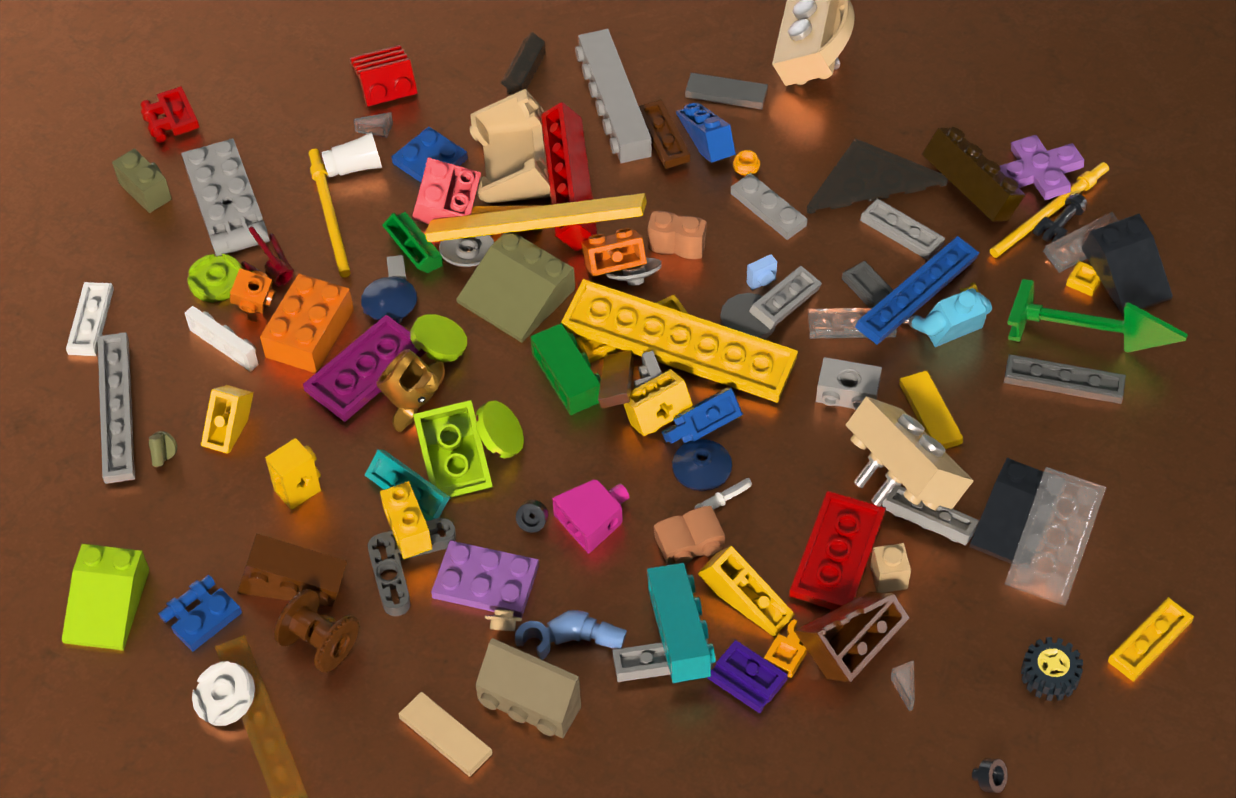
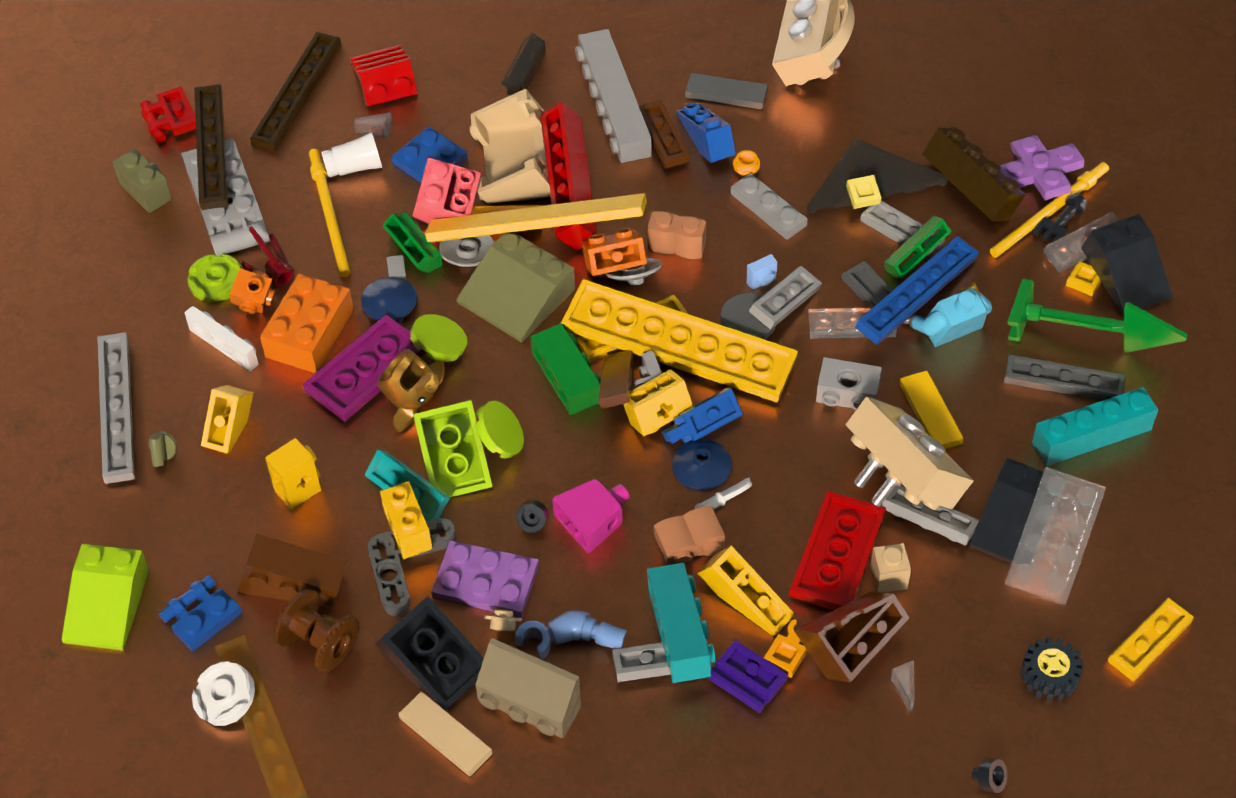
white tile [66,282,114,356] -> none
none -> dark brown tile [194,84,228,210]
none -> dark brown tile [250,32,341,151]
none -> black slope [375,596,484,711]
none -> light yellow plate [846,175,882,209]
none -> green piece [884,216,951,280]
none -> teal brick [1032,387,1158,467]

